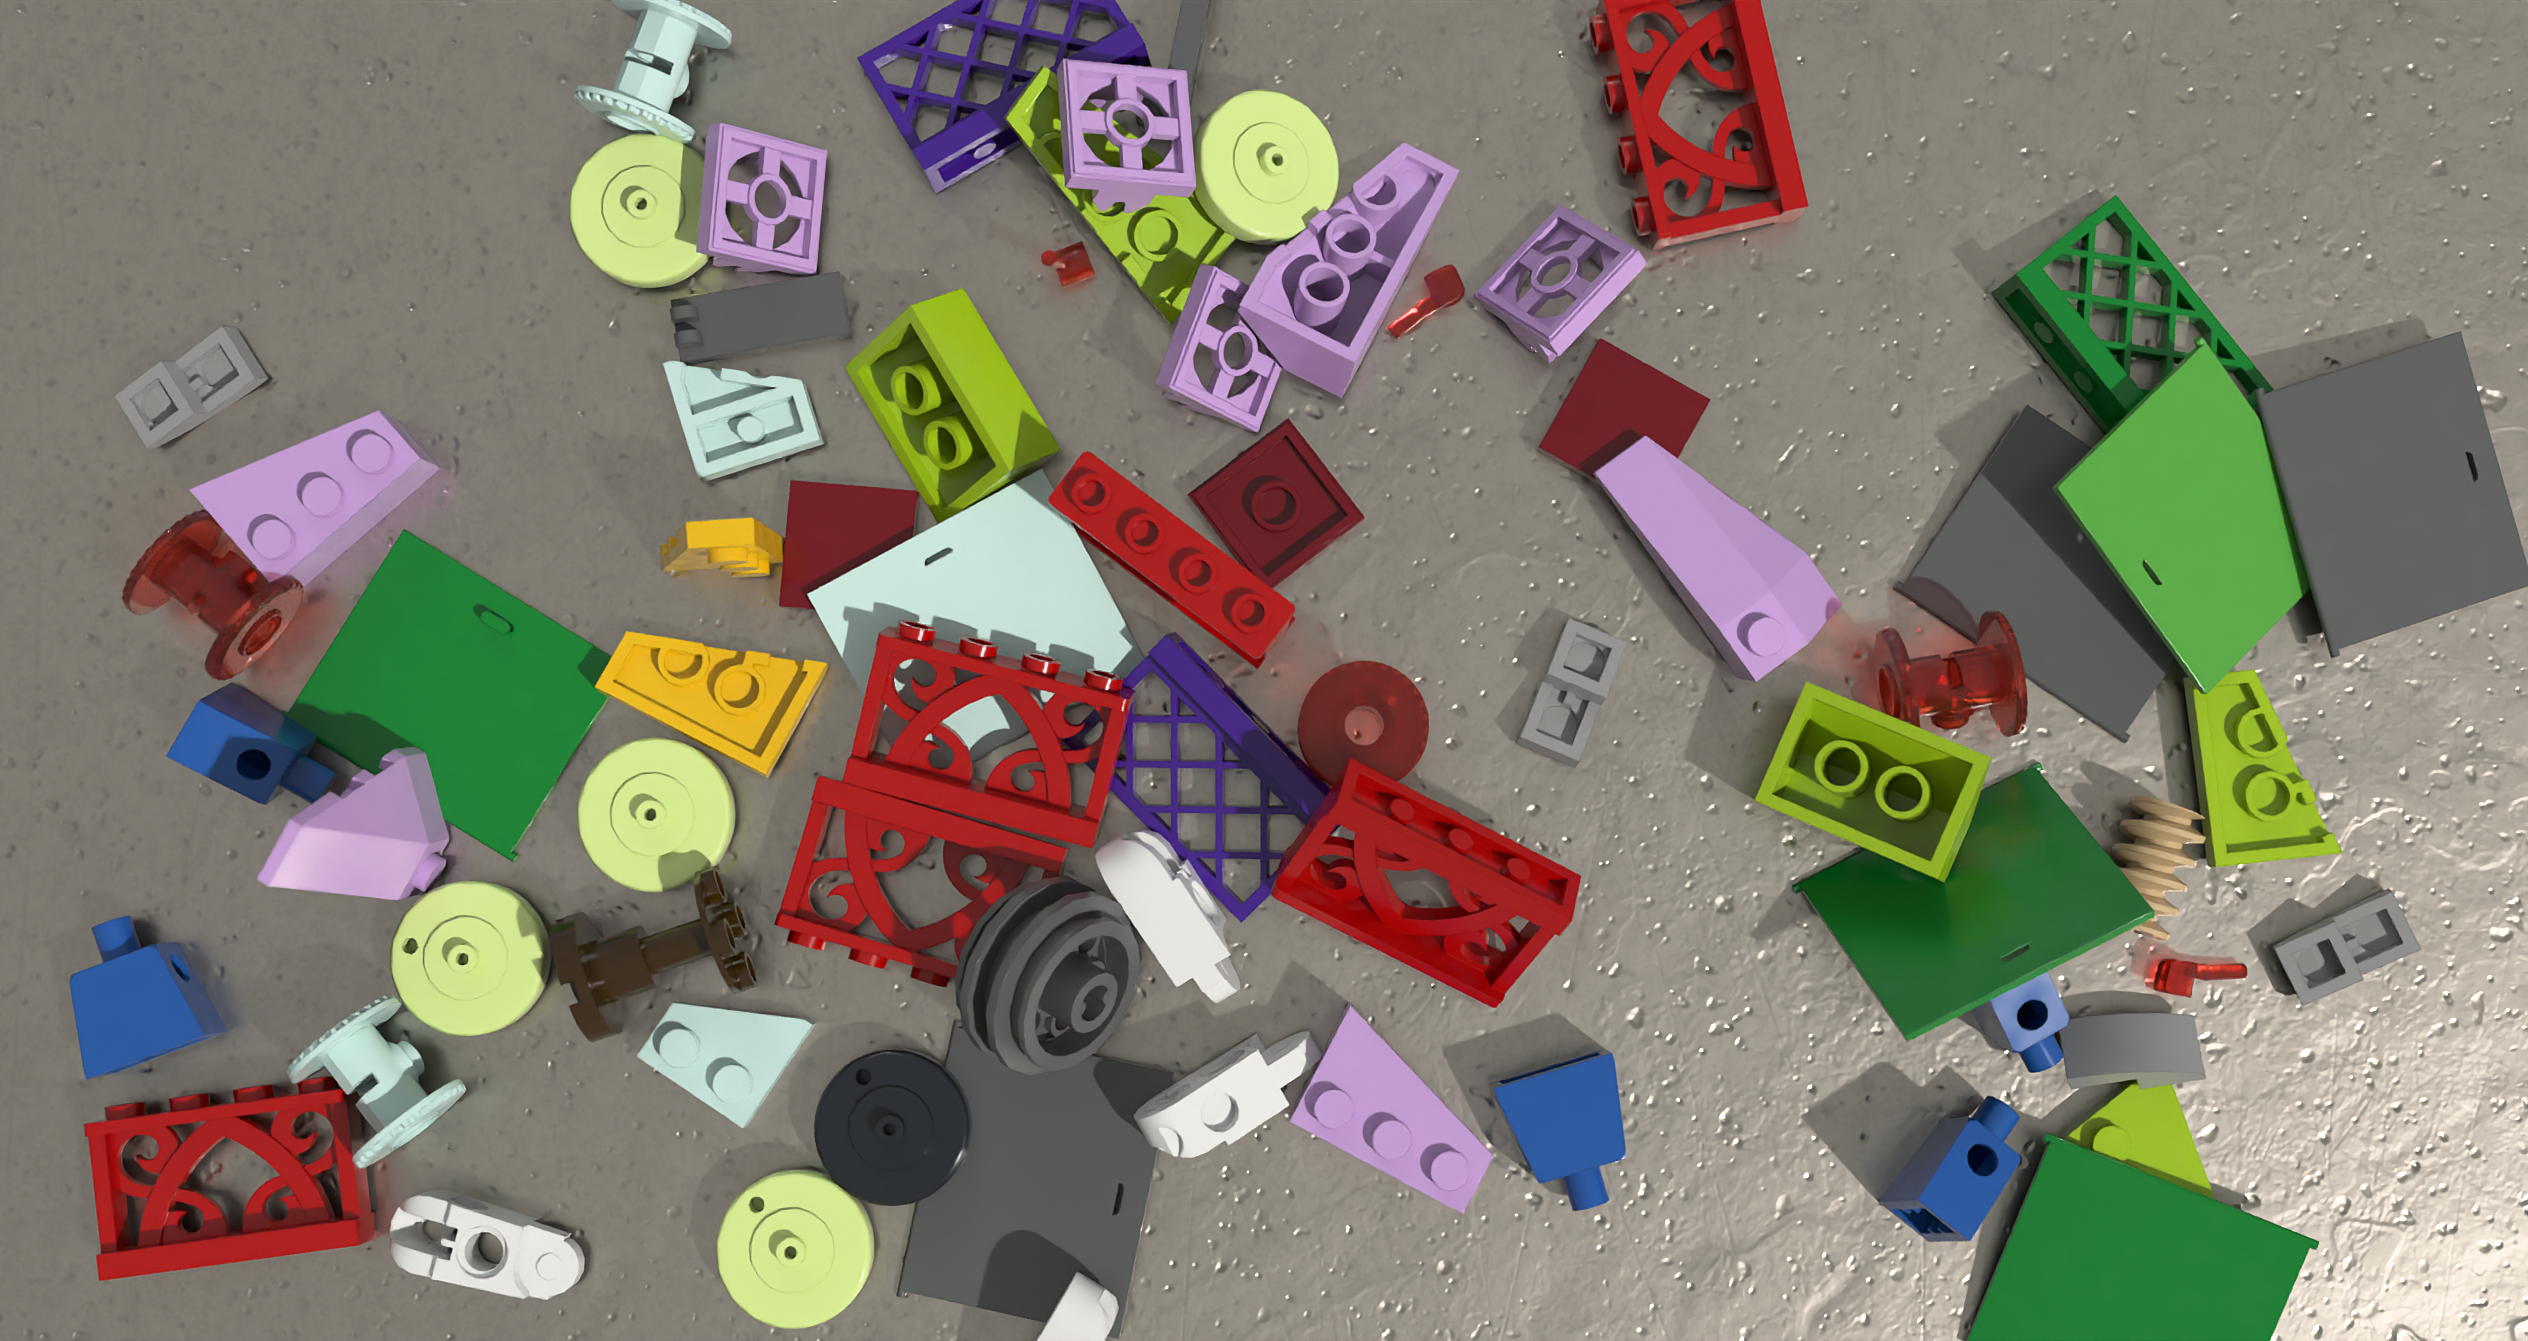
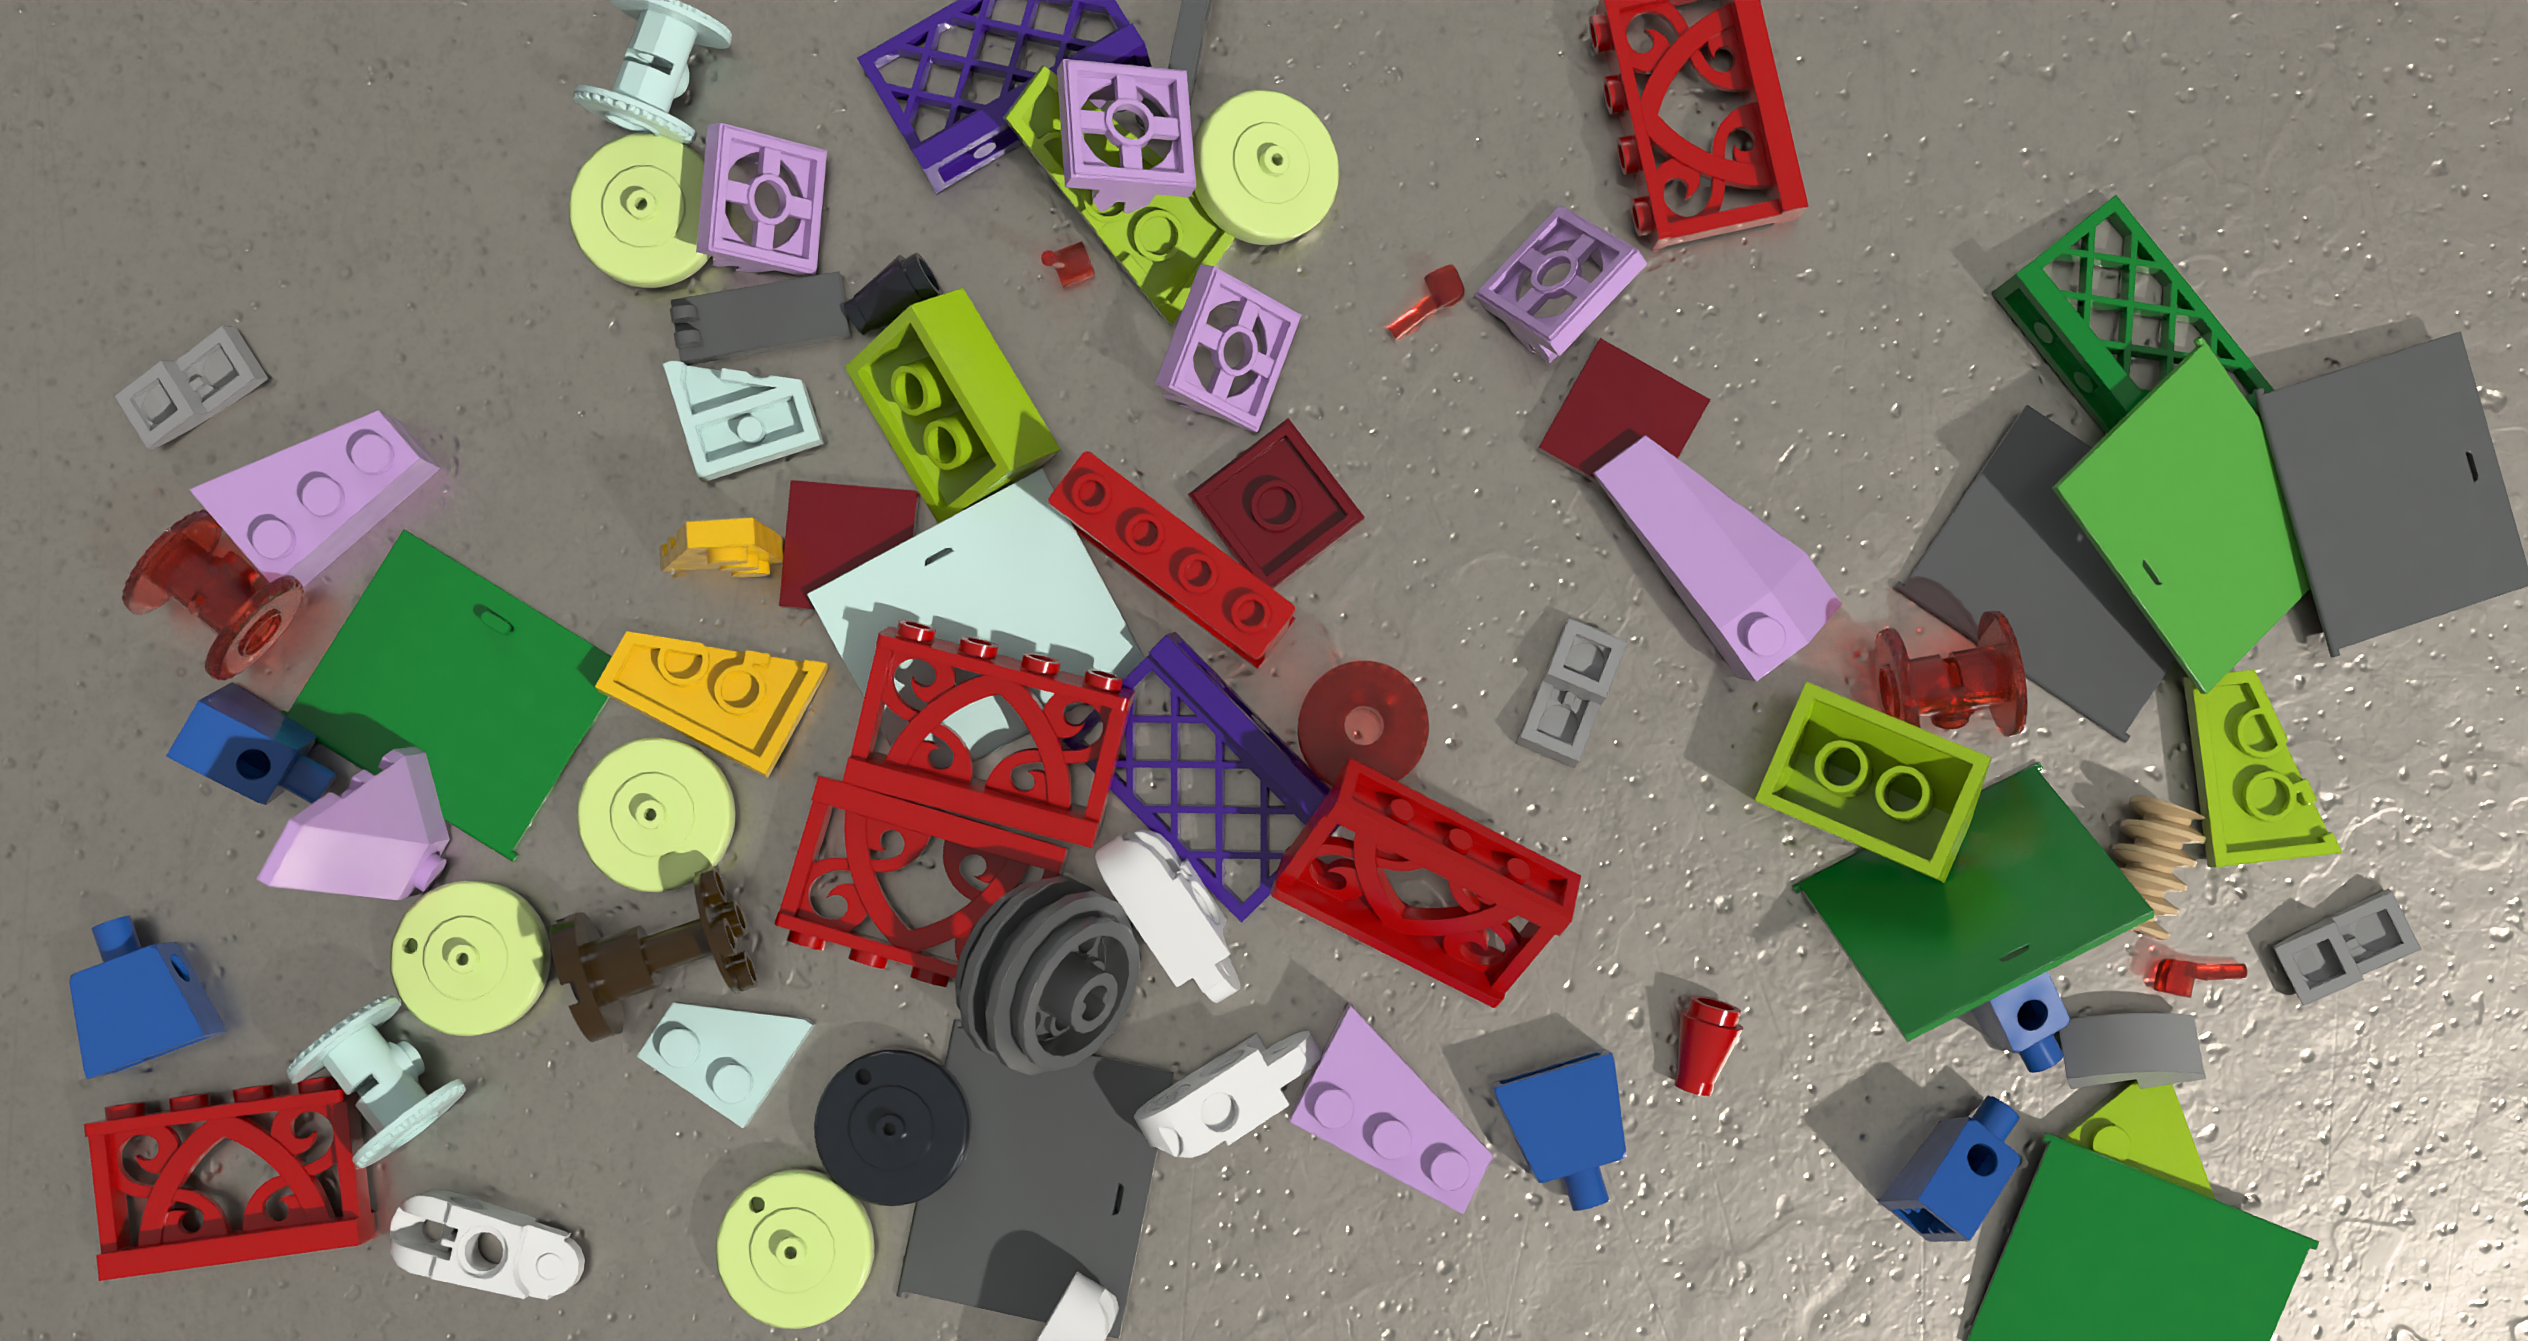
lavender wedge [1238,142,1460,398] -> none
none -> black cone [844,252,943,336]
none -> red cone [1674,996,1743,1096]

